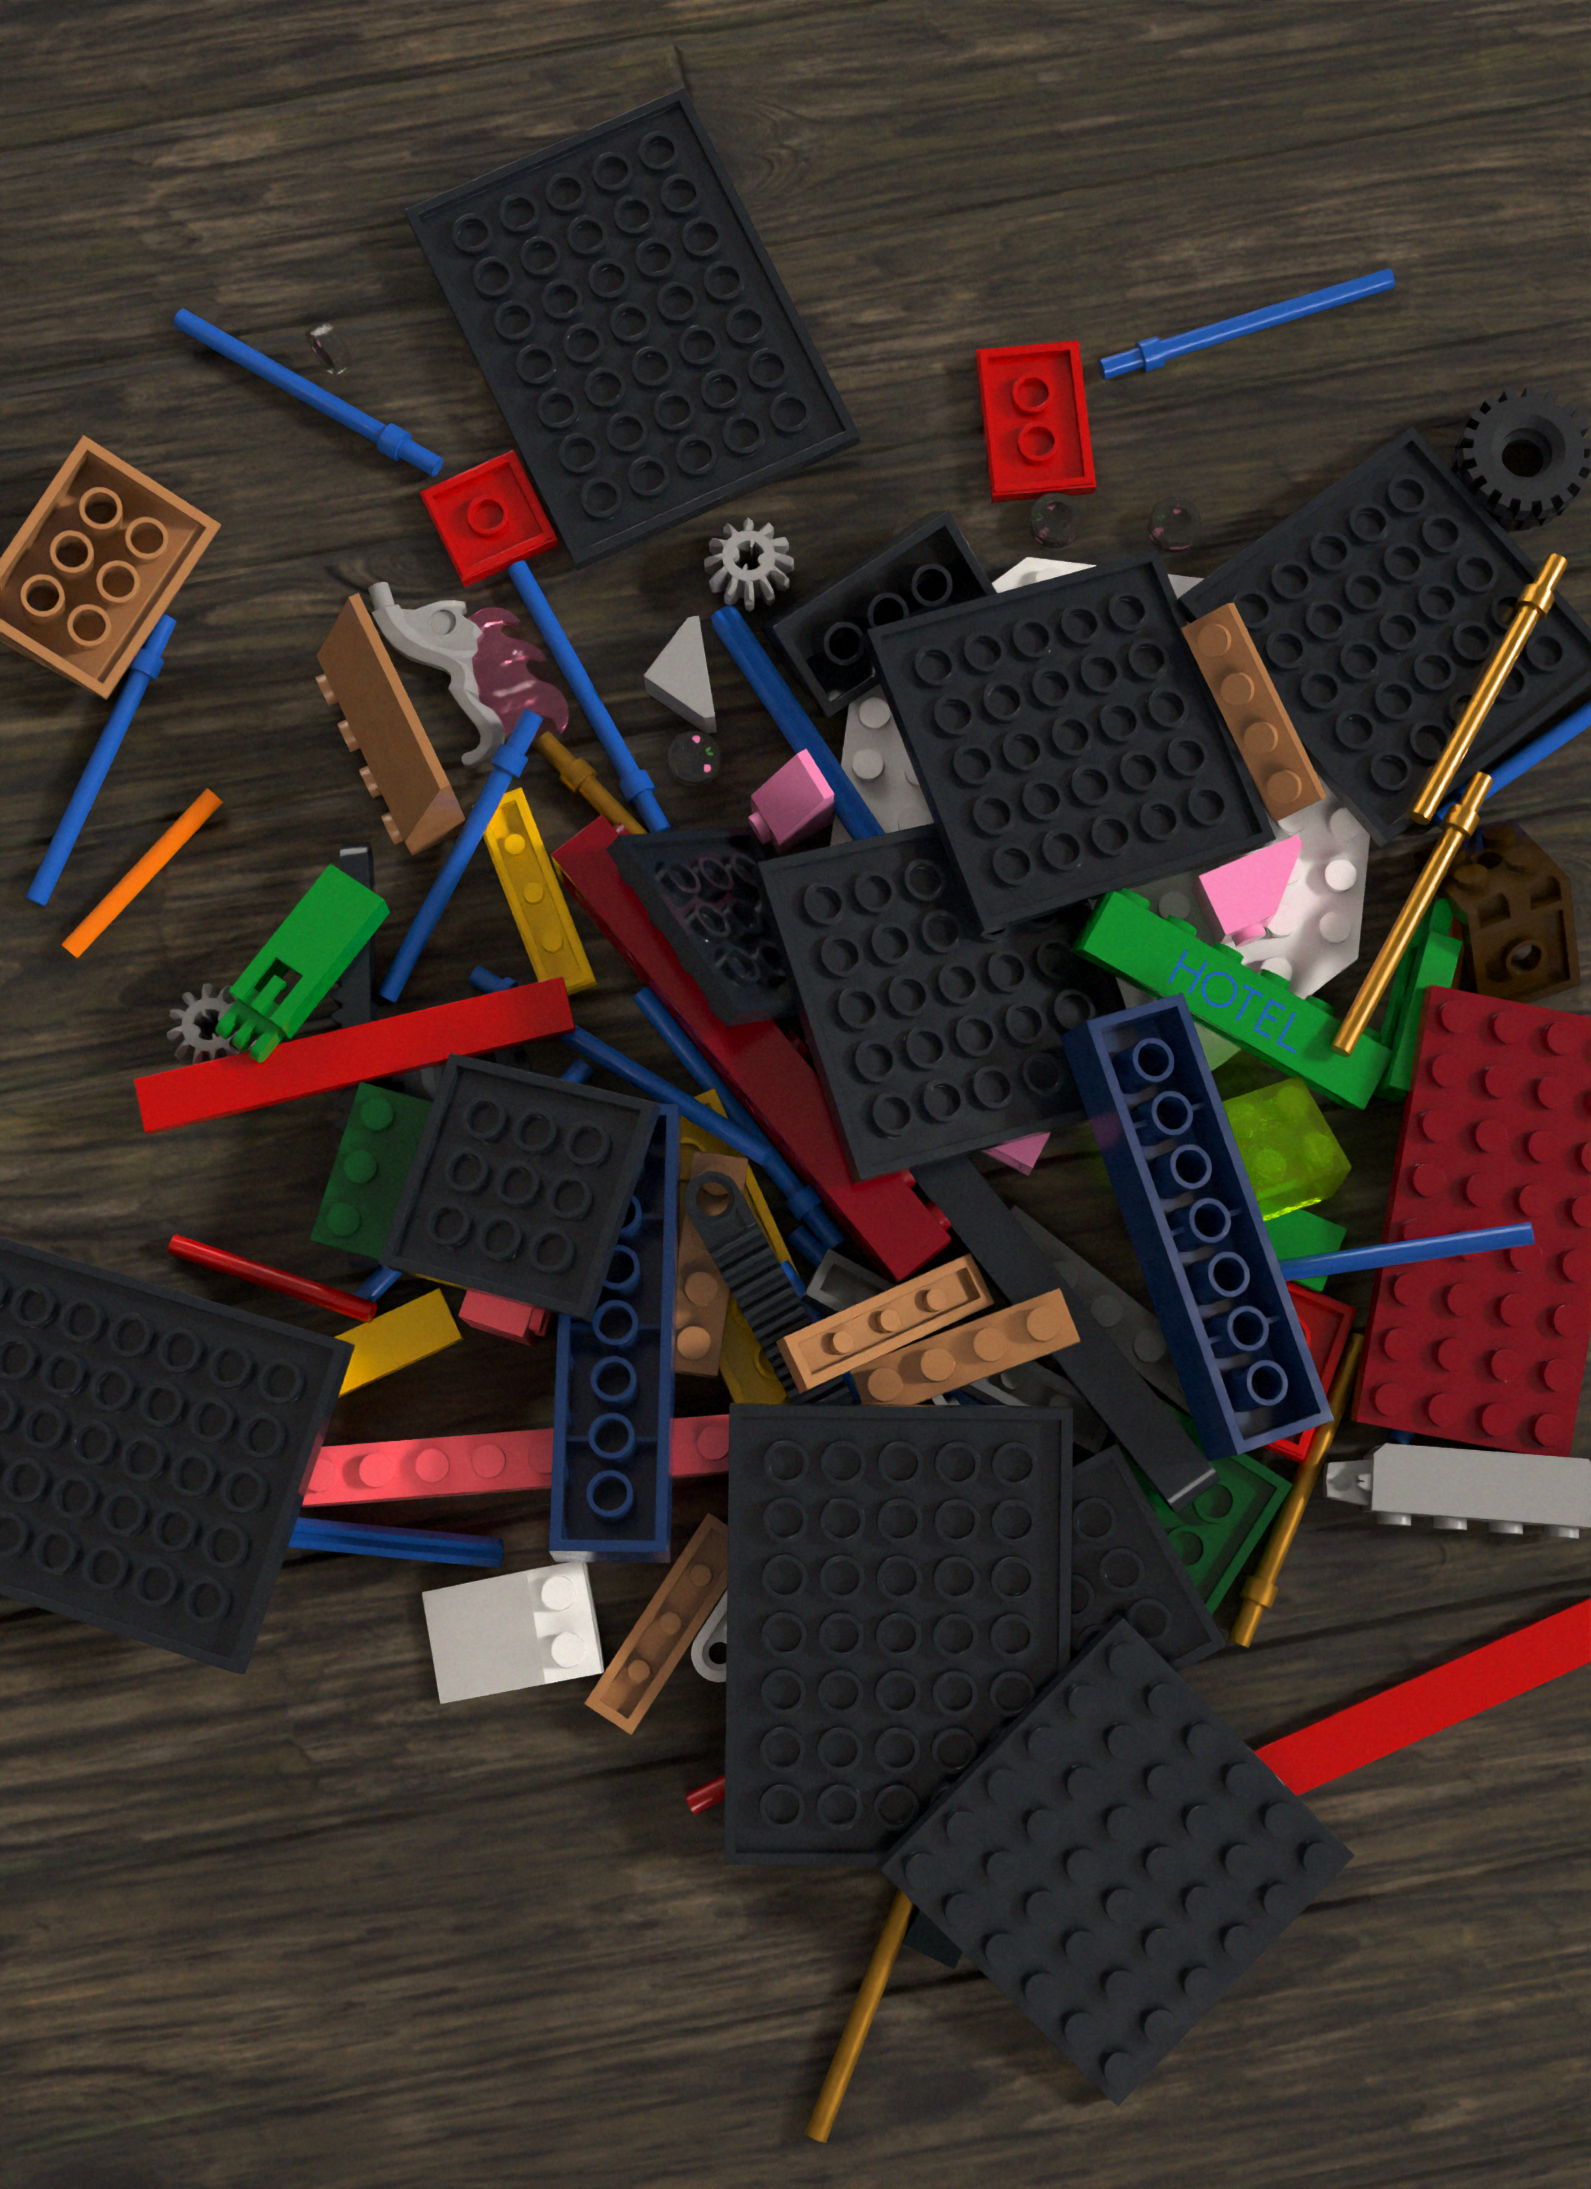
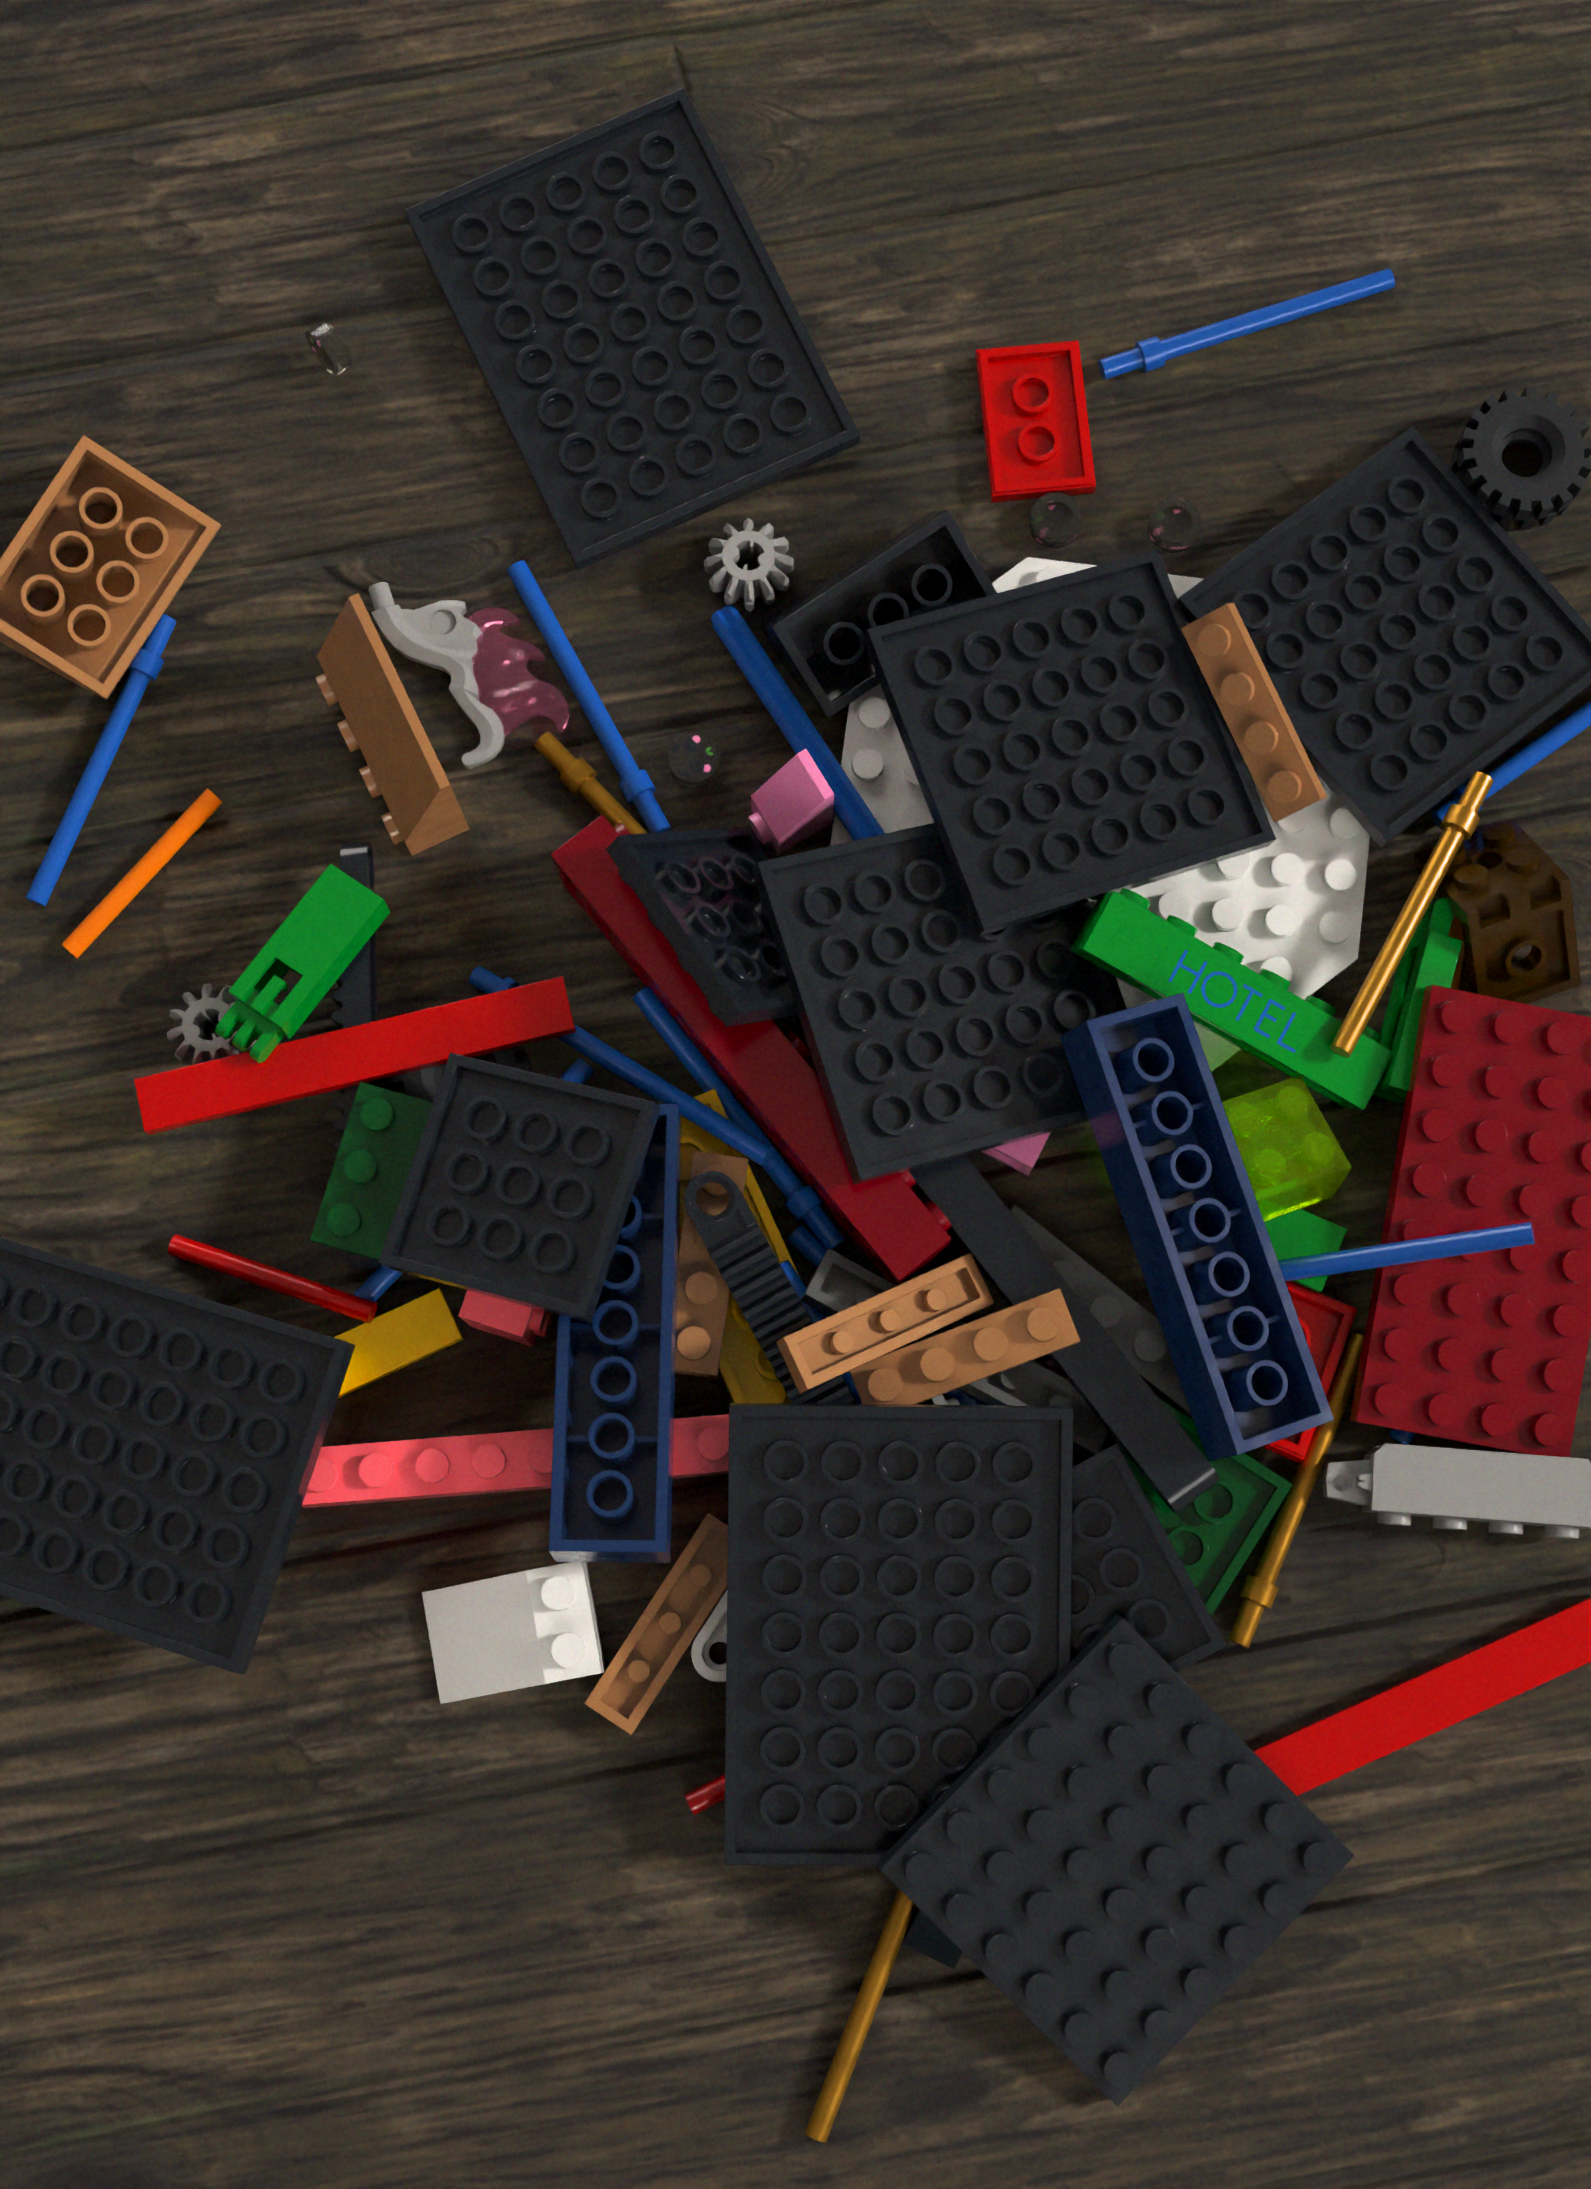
blue bar [173,308,443,477] -> none
blue axle [288,1517,505,1568] -> none
blue bar [377,709,543,1003] -> none
red tile [419,450,559,588] -> none
yellow tile [472,788,597,996] -> none
light grey slope [644,615,717,734] -> none
bright pink slope [1191,835,1302,948] -> none
pearl gold bar [1409,553,1568,825] -> none

